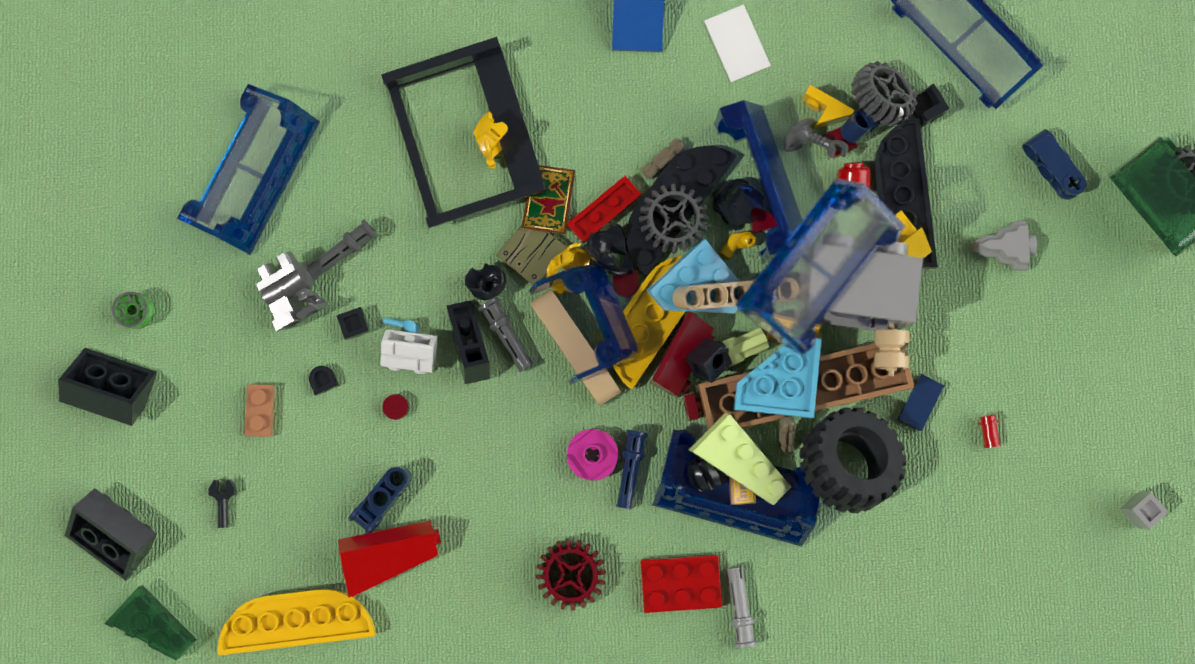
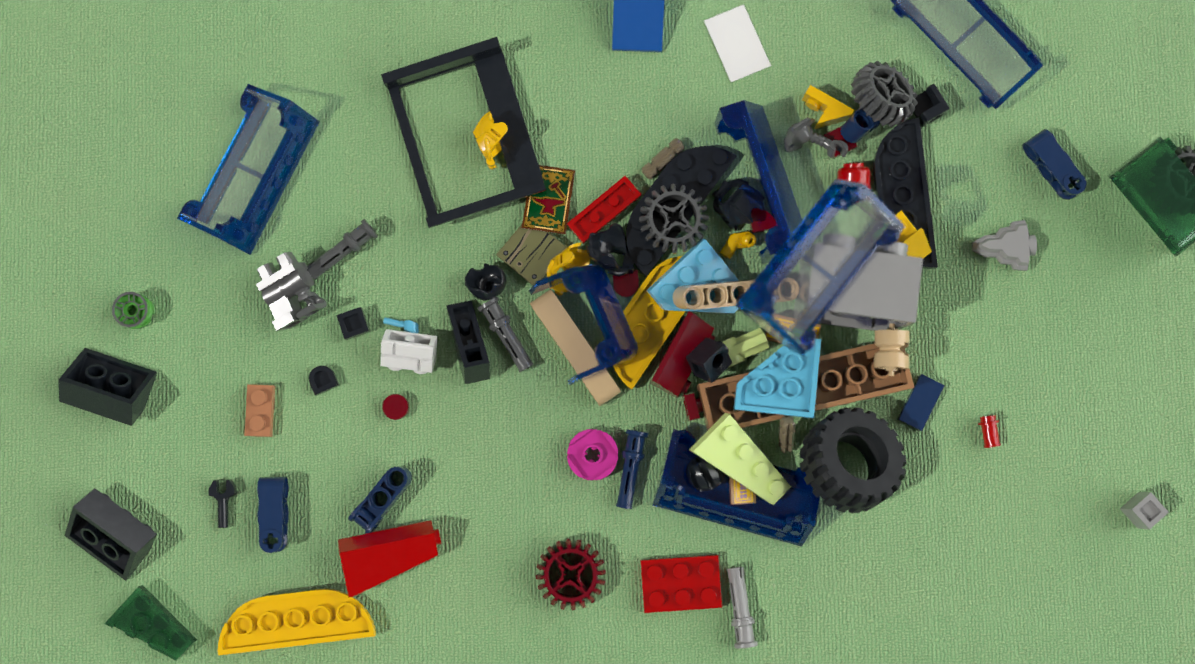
none -> dark blue piece [257,476,289,553]

